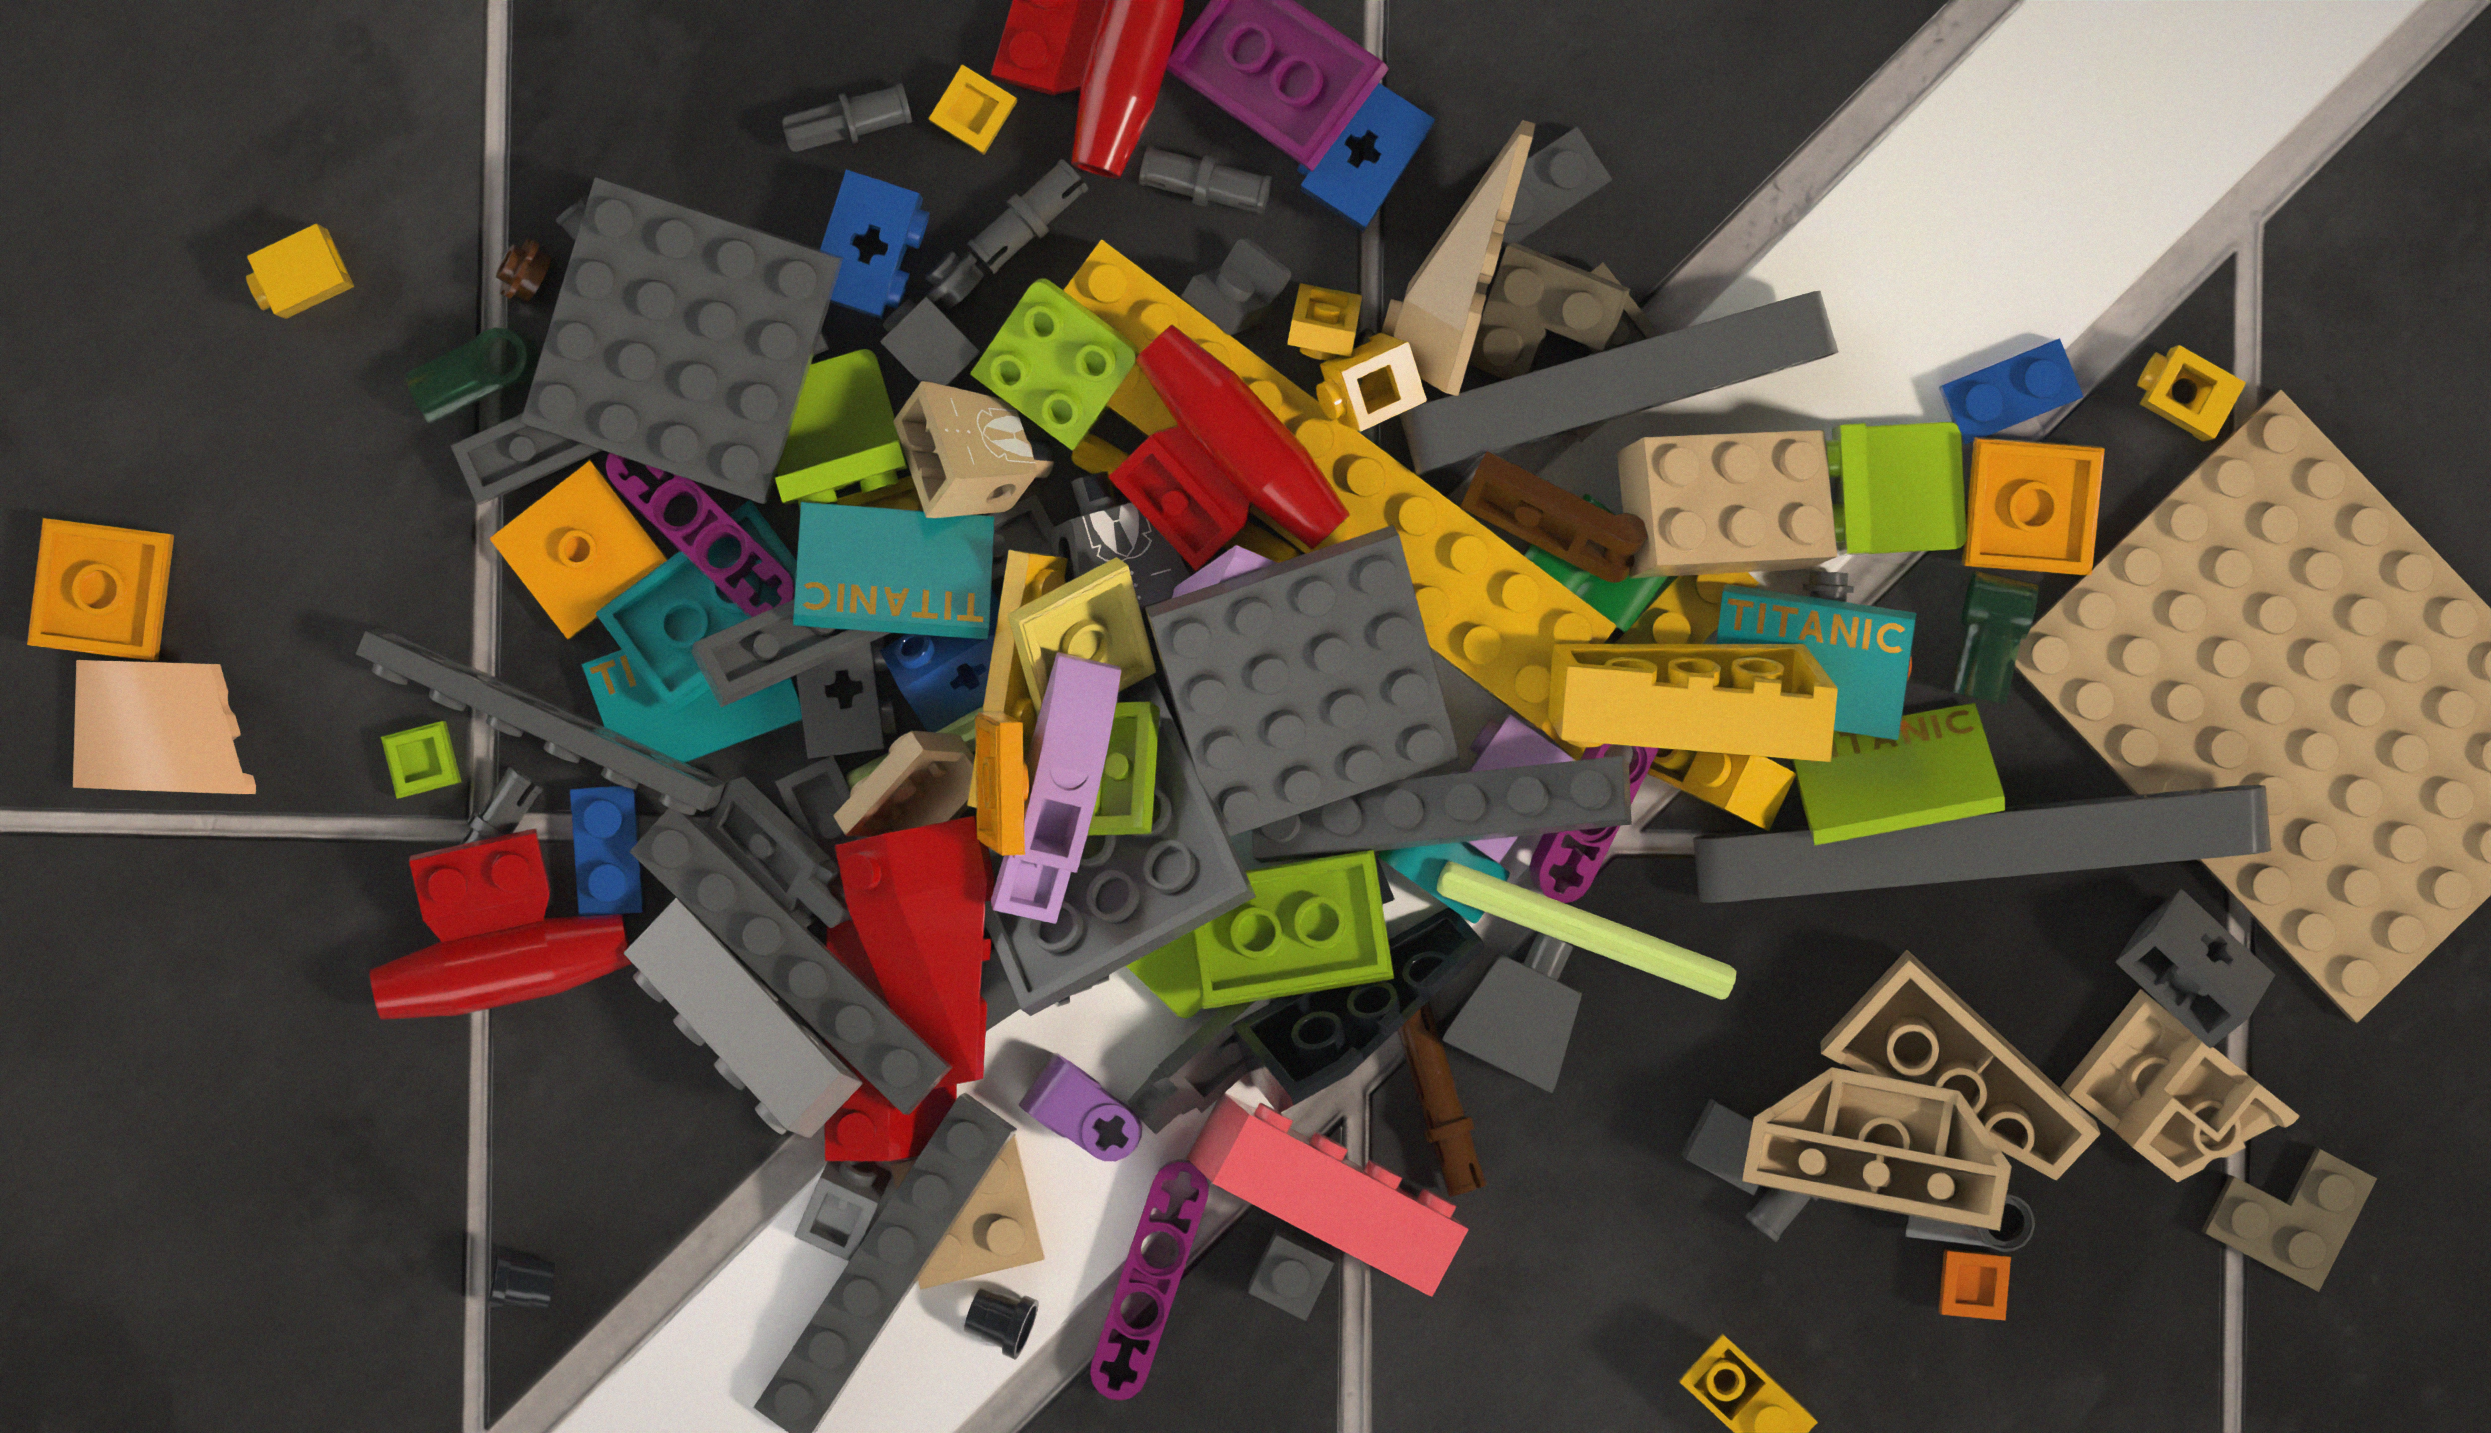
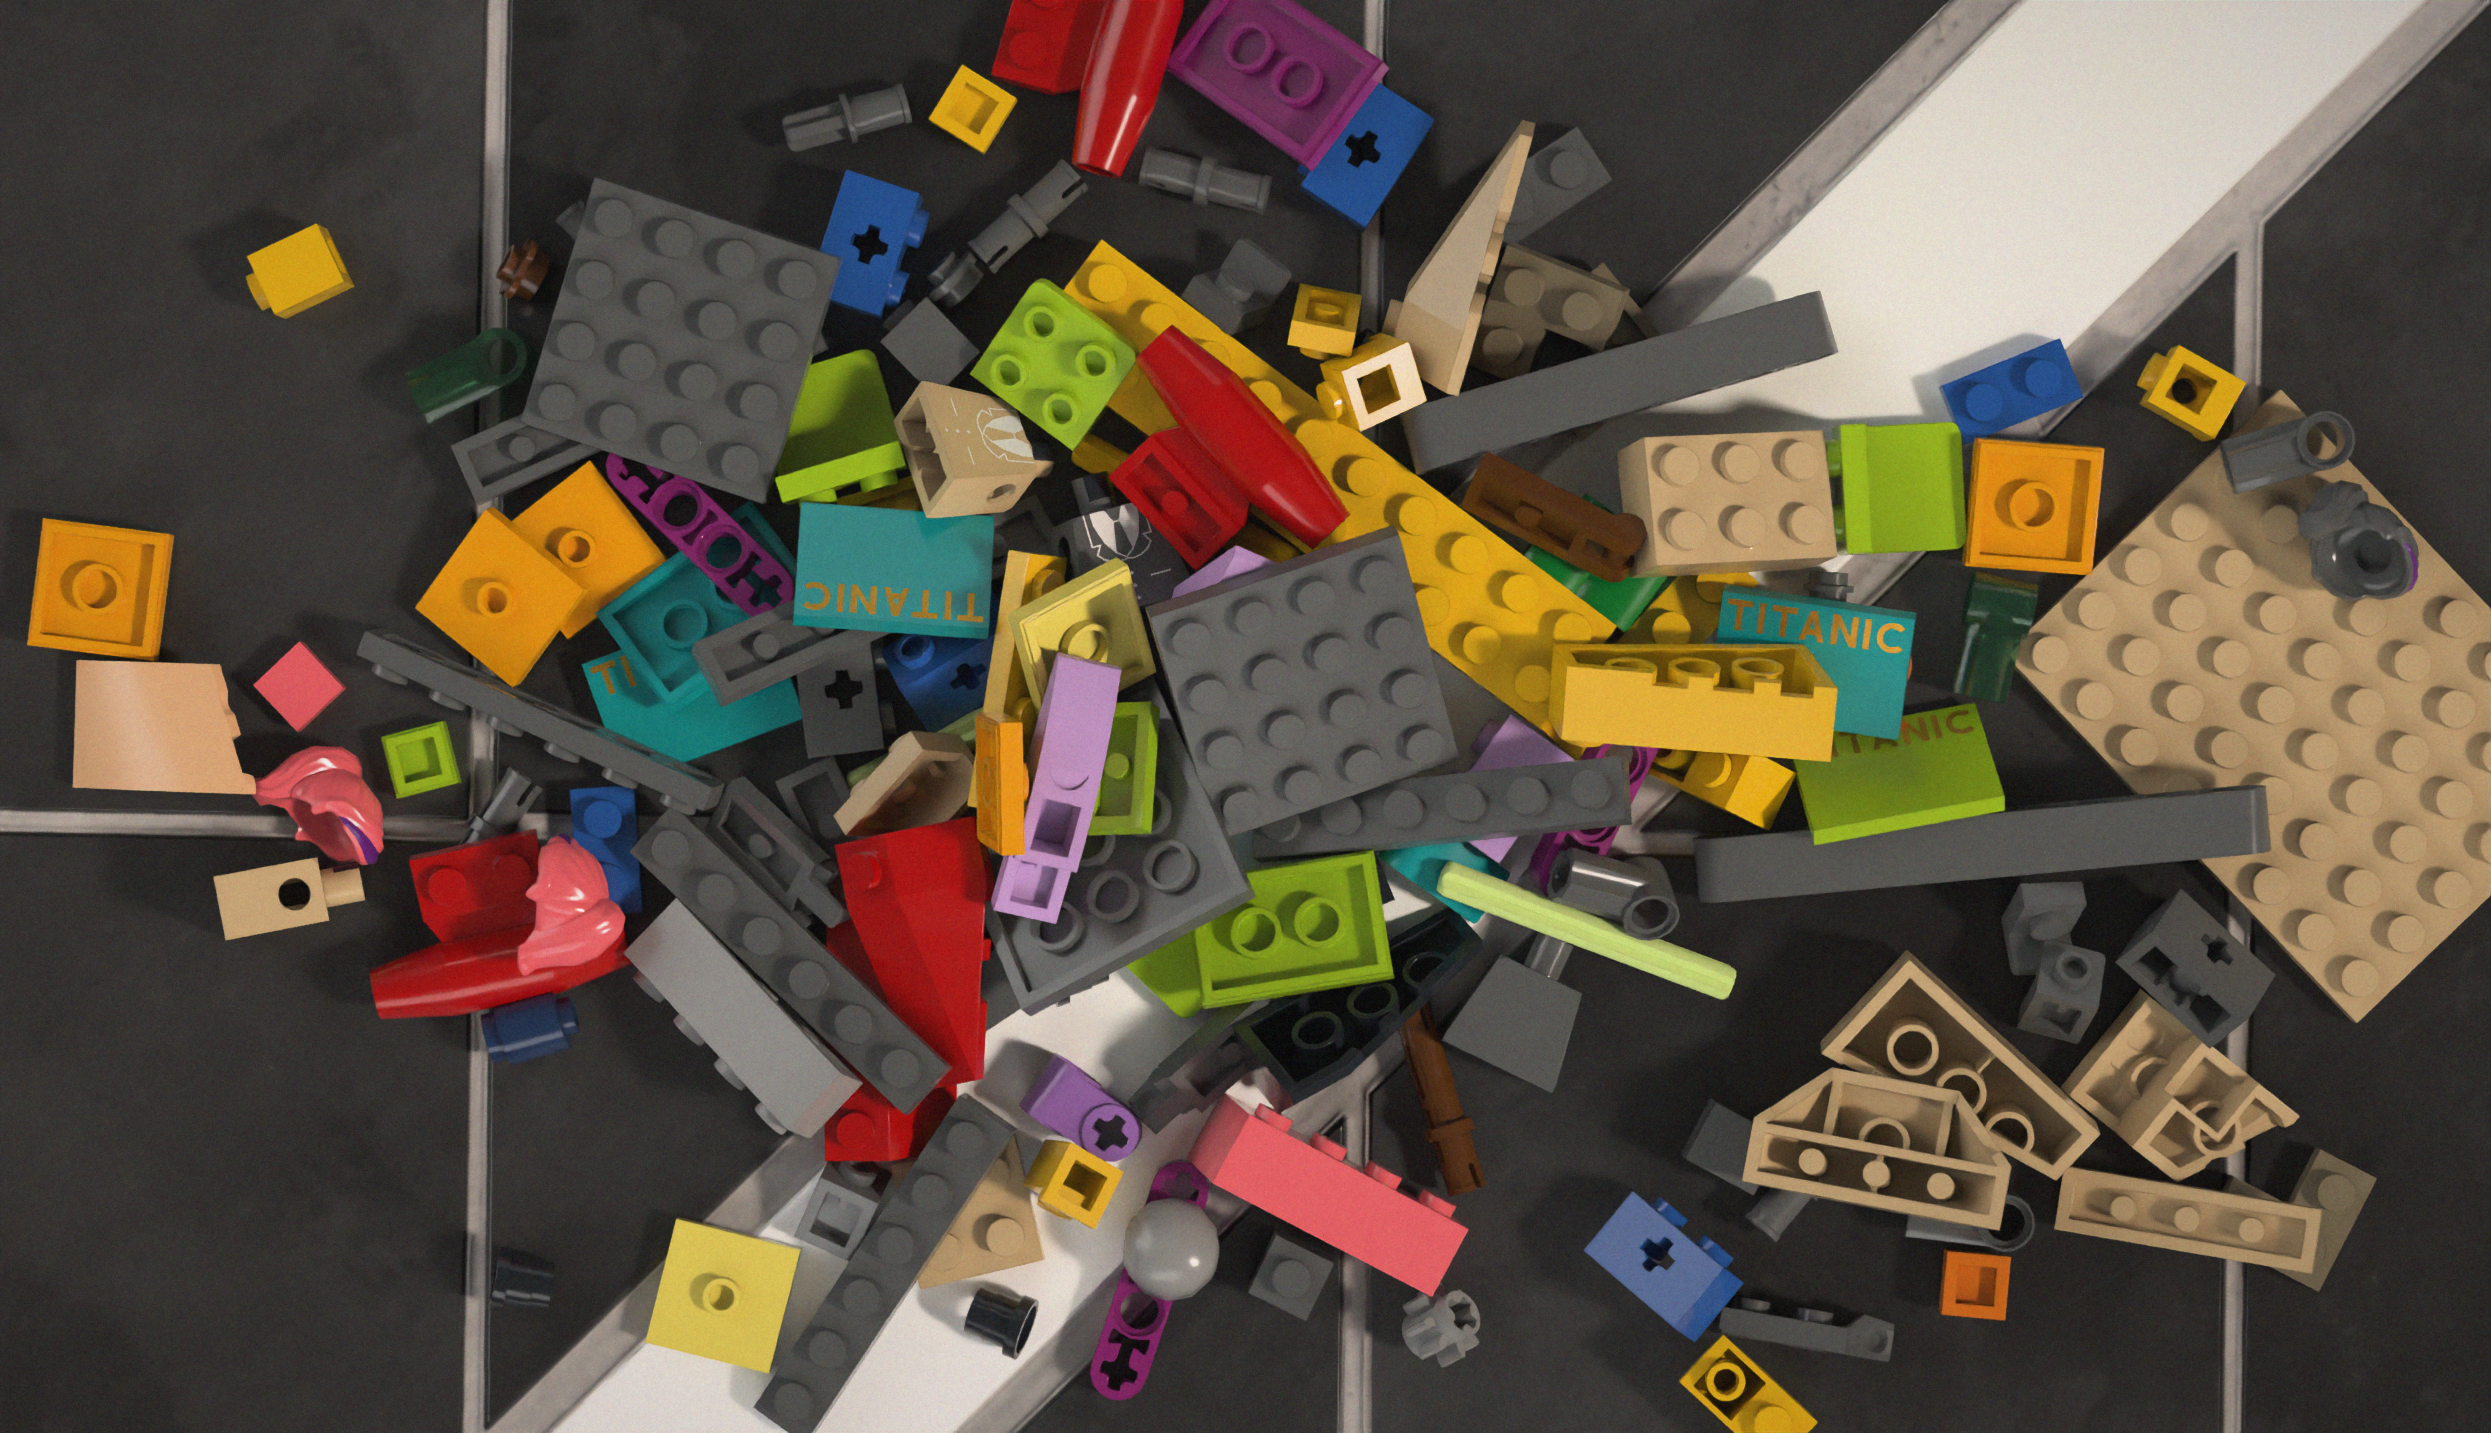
none -> tan torso [214,857,365,940]
none -> coral hair [251,746,384,865]
none -> coral tile [253,641,347,732]
none -> light orange plate [415,507,592,688]
none -> dark blue brick [481,992,580,1065]
none -> coral hair [517,833,626,976]
none -> light yellow plate [645,1217,802,1374]
none -> yellow brick [1022,1139,1124,1229]
none -> light grey hair [1123,1197,1219,1301]
none -> light grey gear [1402,1282,1480,1367]
none -> dark grey piece [1547,847,1680,941]
none -> blue brick [1584,1191,1744,1342]
none -> dark grey hinge [1711,1297,1895,1362]
none -> dark grey bracket [2001,881,2087,976]
none -> dark grey bracket [2016,940,2106,1044]
none -> tan plate [2054,1166,2323,1274]
none -> dark grey piece [2219,411,2356,495]
none -> dark grey hair [2297,480,2419,602]

